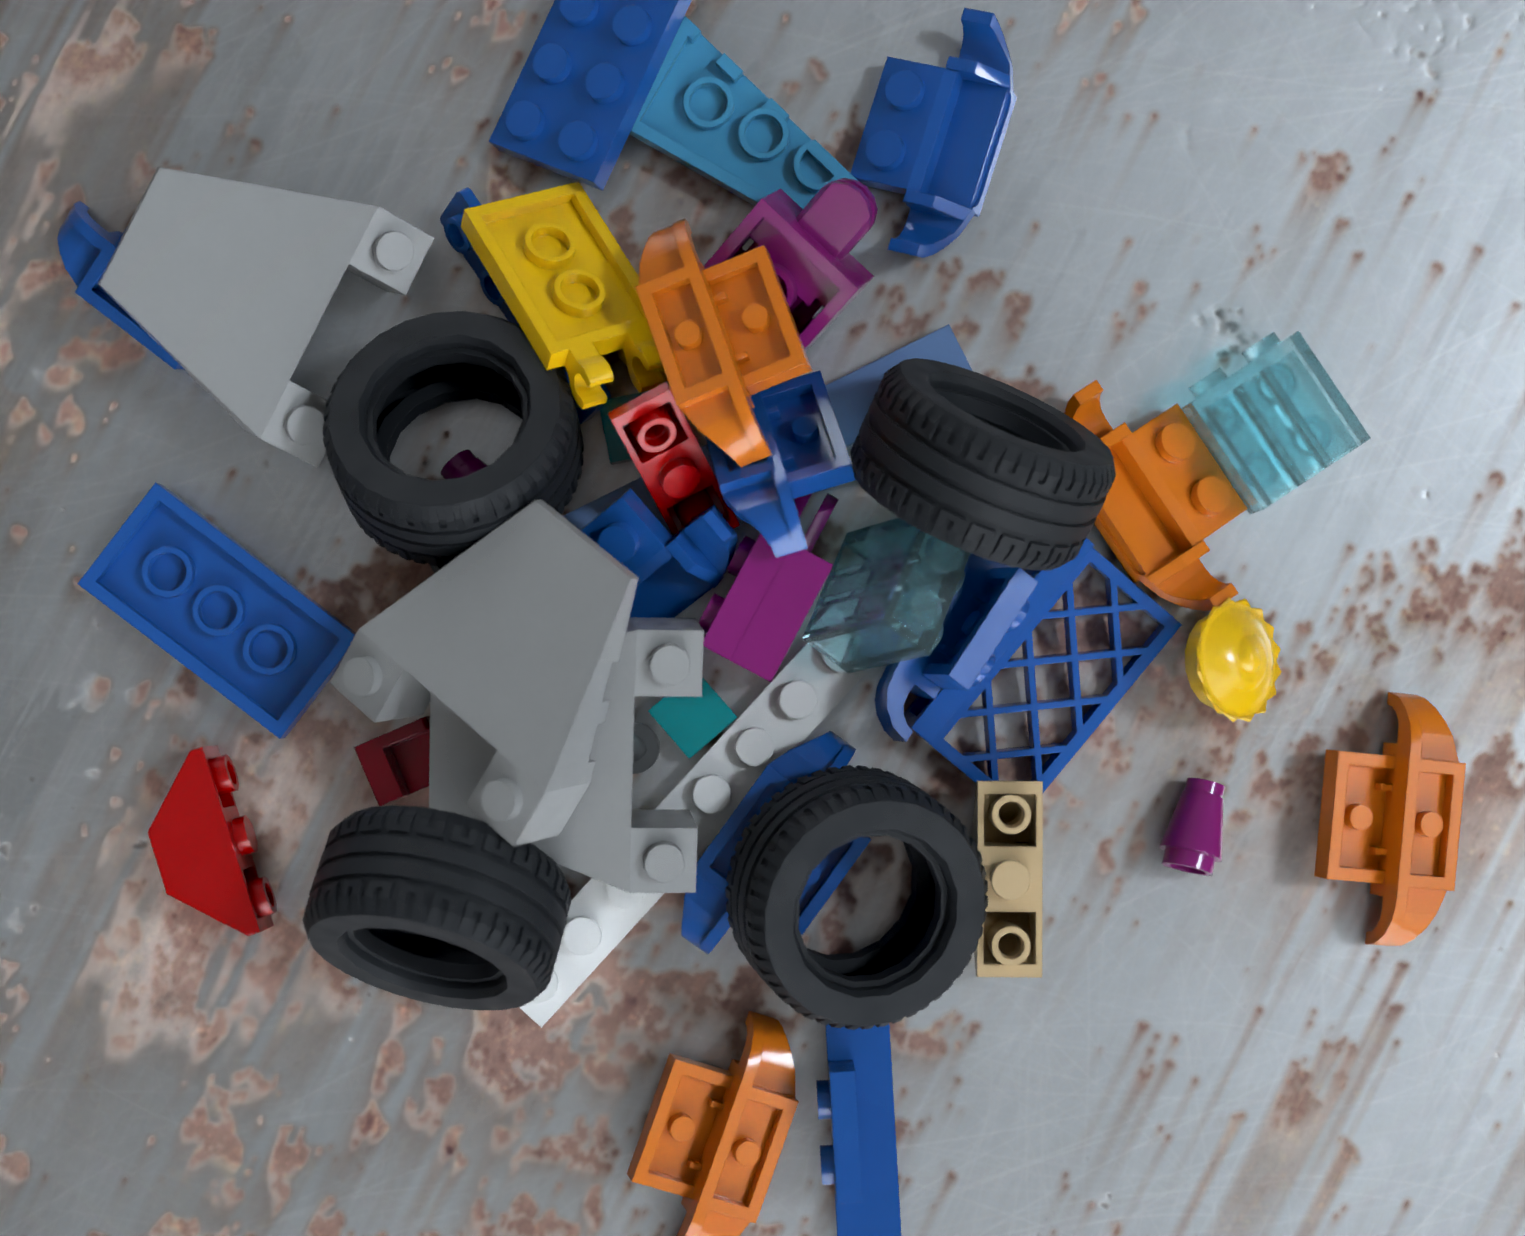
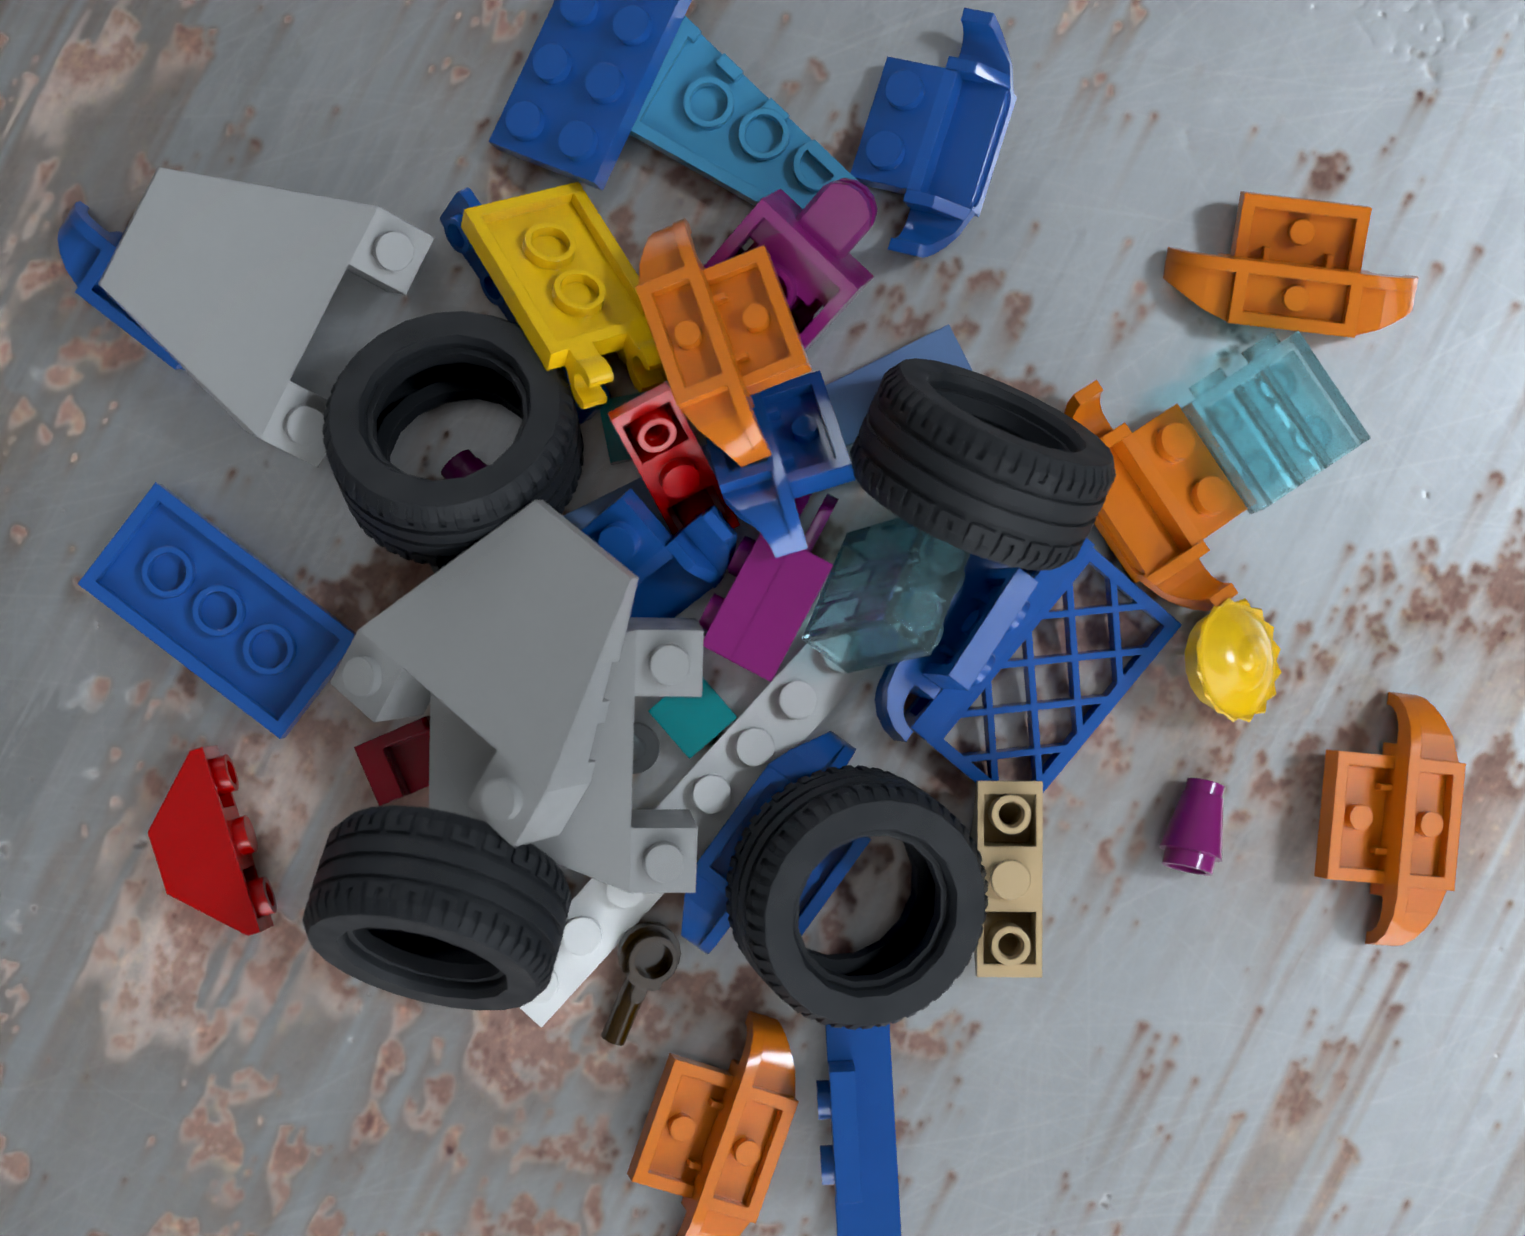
none -> dark brown plate [601,922,681,1046]
none -> orange plate [1163,191,1419,338]

